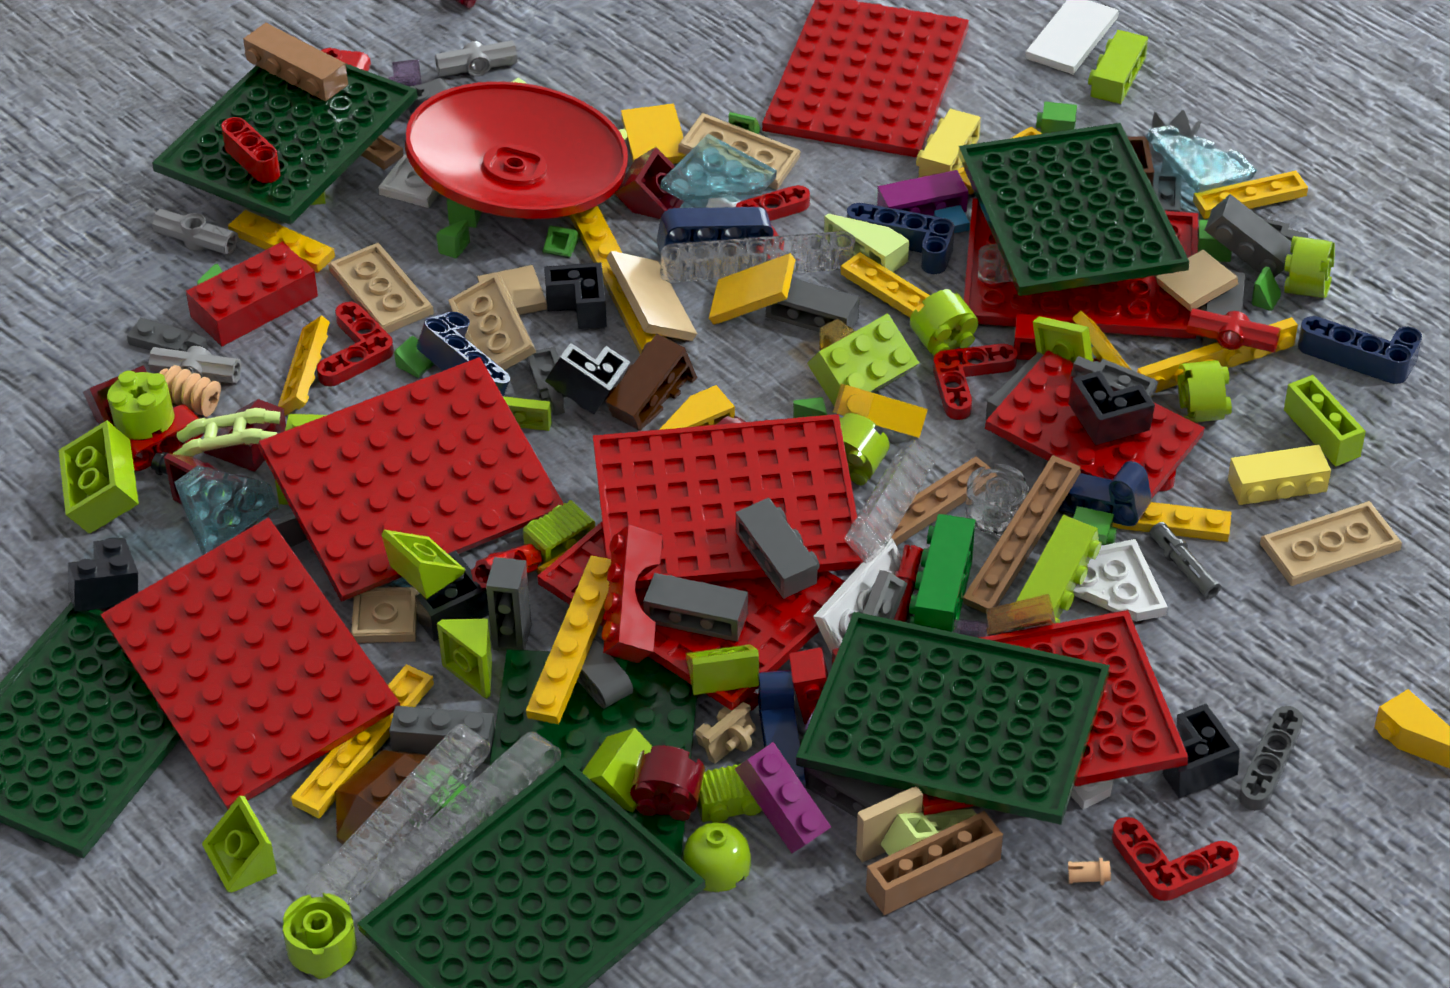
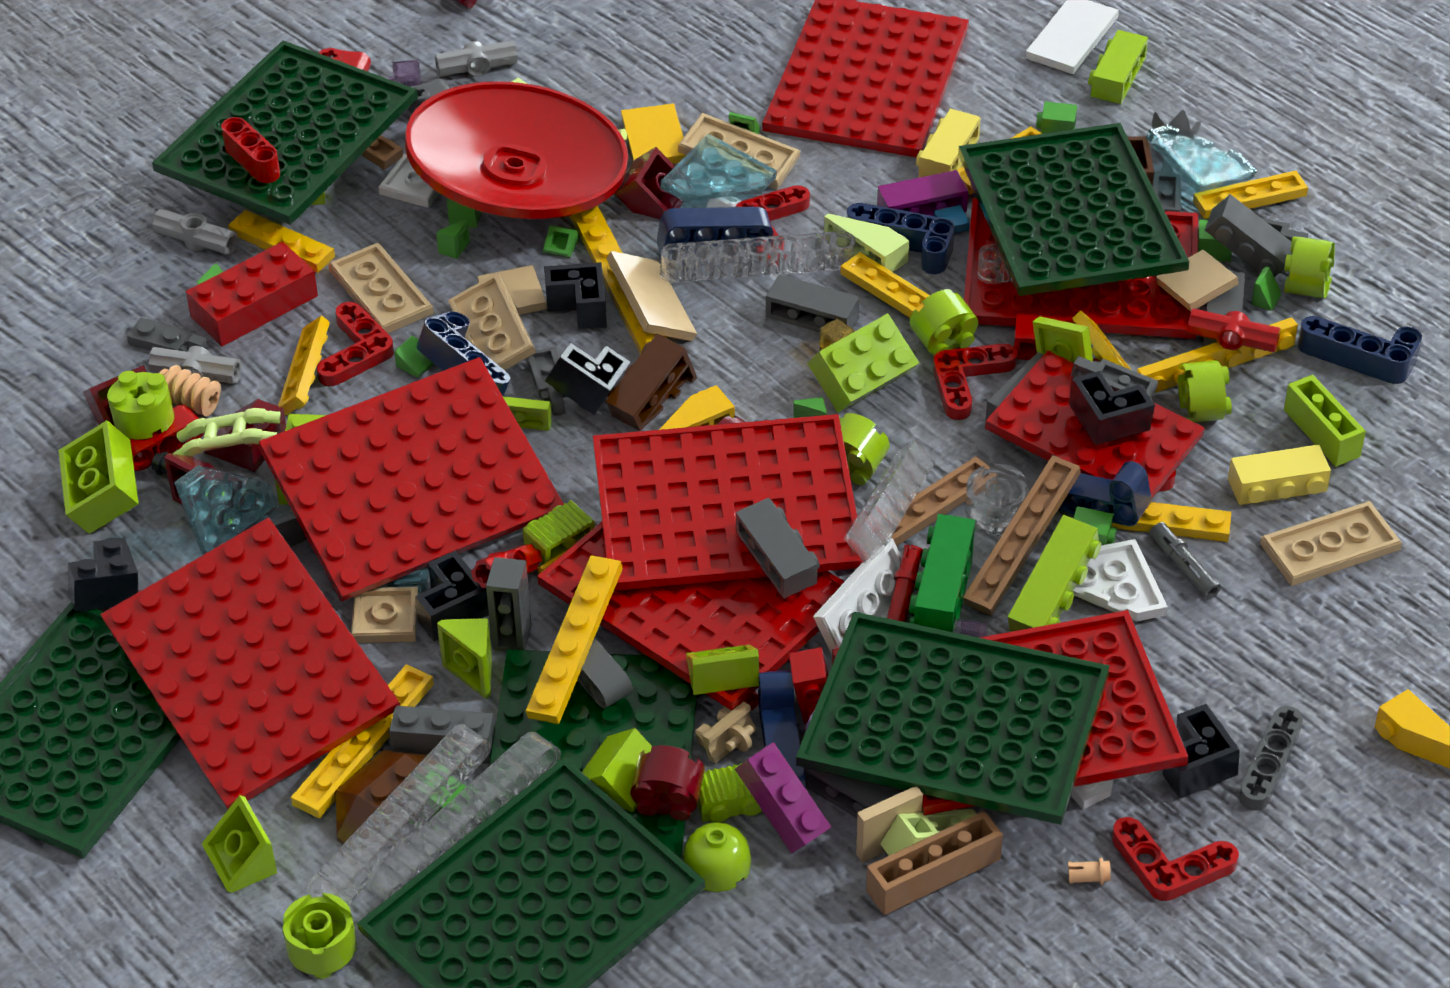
medium nougat brick [243,23,348,101] -> none
lime slope [381,530,466,599] -> none
red arch [602,524,662,663] -> none
dark grey brick [643,573,748,642] -> none
yellow tile [709,253,796,325] -> none
yellow slope [833,383,928,438] -> none
light grey plate [863,570,907,620] -> none
clear orange panel [986,594,1056,636] -> none

